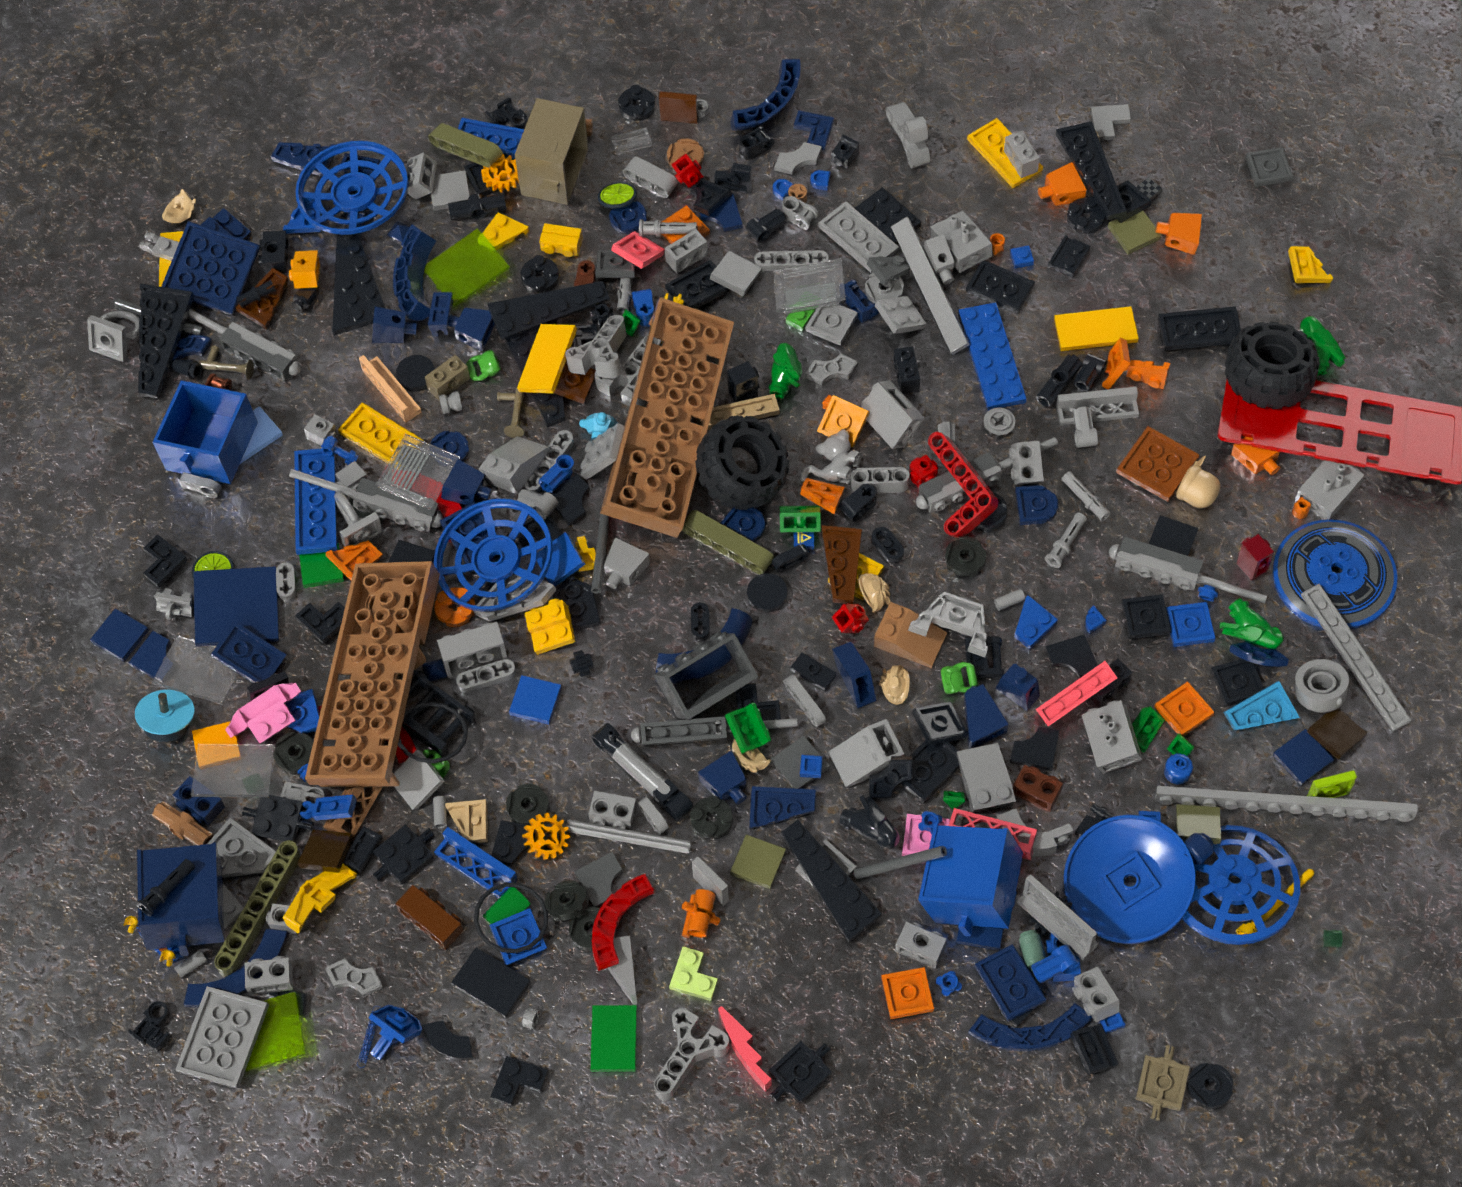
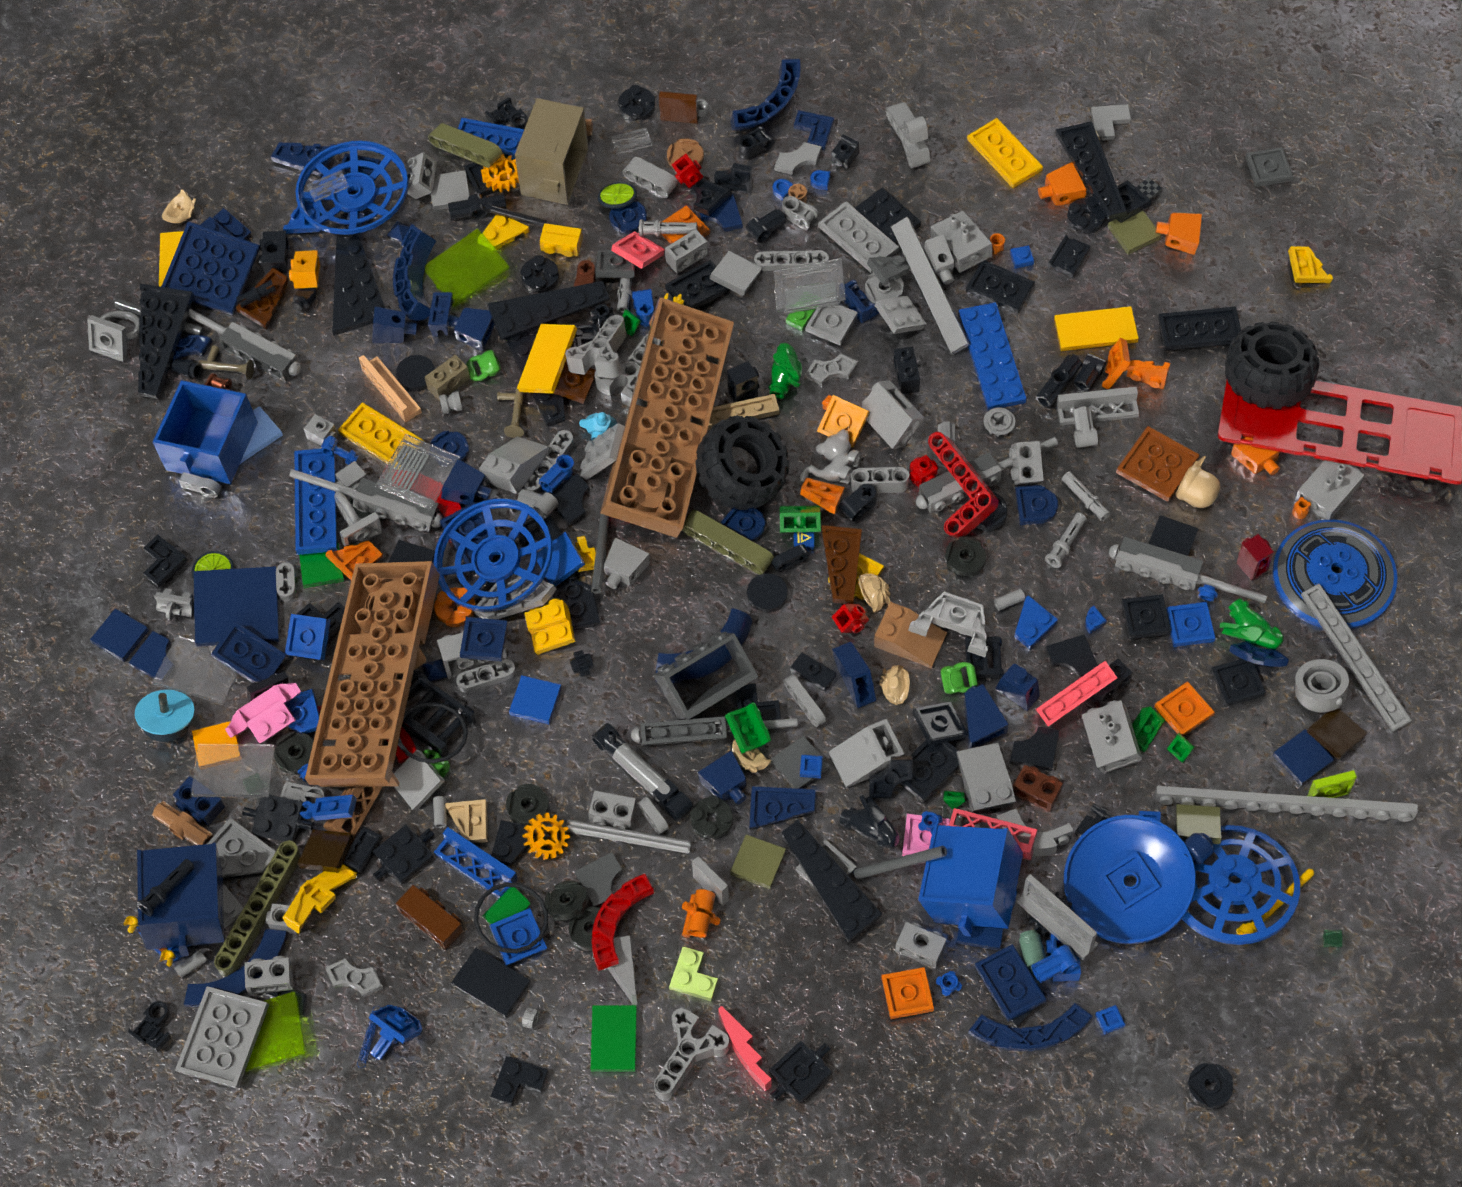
light grey hinge [139,232,179,261] -> none
black tile [422,1020,473,1061] -> none
black beam [691,602,710,642] -> none
black plate [871,527,904,563] -> none
light grey brick [1004,131,1039,178] -> none
black plate [1070,1023,1119,1075] -> none
light grey brick [1072,967,1119,1022] -> none
dark tan plate [1135,1045,1190,1121] -> none
blue head [1164,753,1193,785] -> none
dark azure wing [1223,681,1300,730] -> none
green animal [1300,316,1346,376] -> none
none -> blue plate [285,614,331,660]
none -> clear tile [307,170,349,202]
none -> dark blue tile [460,617,508,662]
none -> black bar [490,205,547,227]

